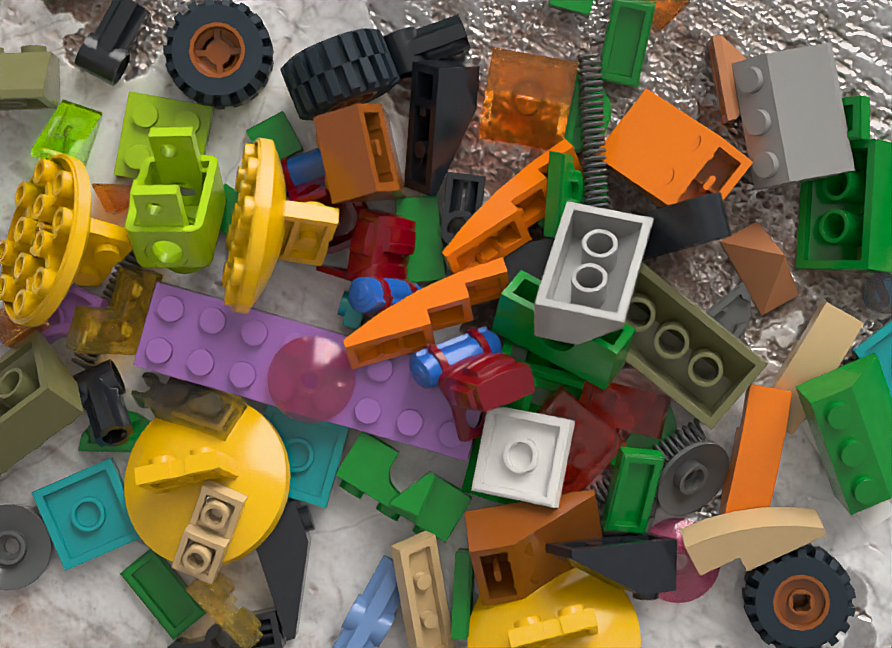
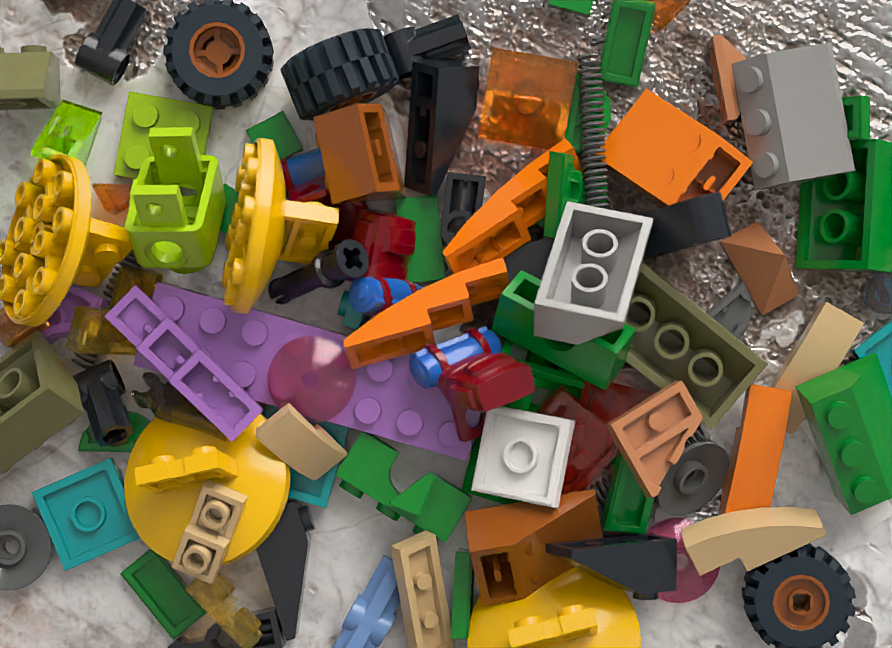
none -> medium lavender slope [104,285,263,442]
none -> tan slope [256,403,347,481]
none -> black pin [268,239,369,305]
none -> nougat wing [605,380,703,498]

